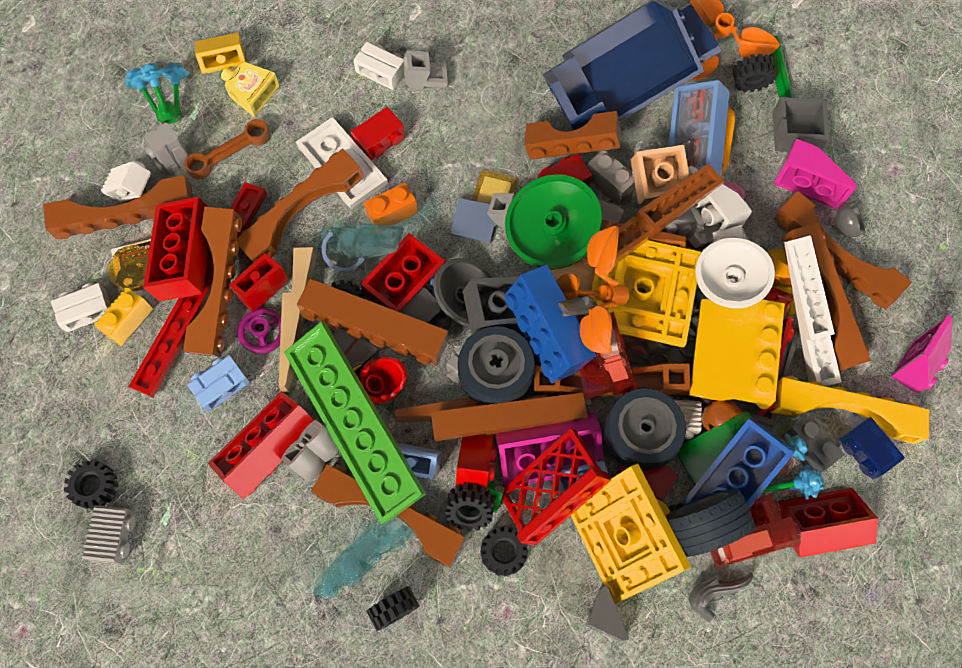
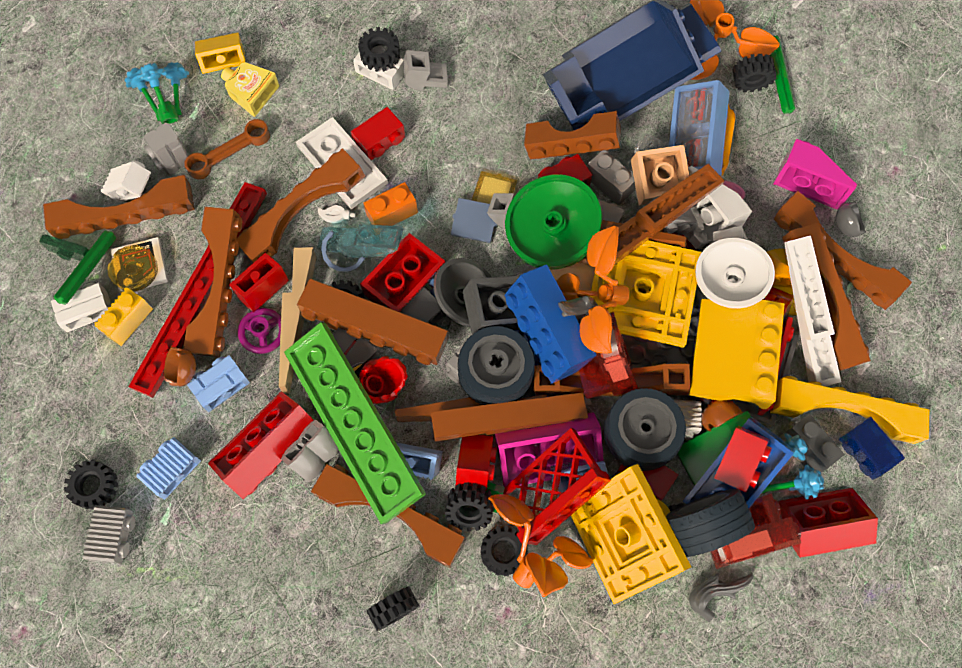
red brick [143,197,209,301] -> none
clear light blue slope [312,527,409,601] -> none
dark grey slope [585,586,629,641] -> none
dark grey piece [773,97,830,152] -> none
dark pink slope [891,315,953,394] -> none
none -> clear green plate [39,234,89,261]
none -> green axle [54,230,116,305]
none -> light blue brick [136,437,201,500]
none -> dark orange hair [164,347,196,387]
none -> white piece [318,205,356,223]
none -> black tyre [358,27,400,72]
none -> orange plant [487,494,593,597]
none -> brick [714,426,772,492]

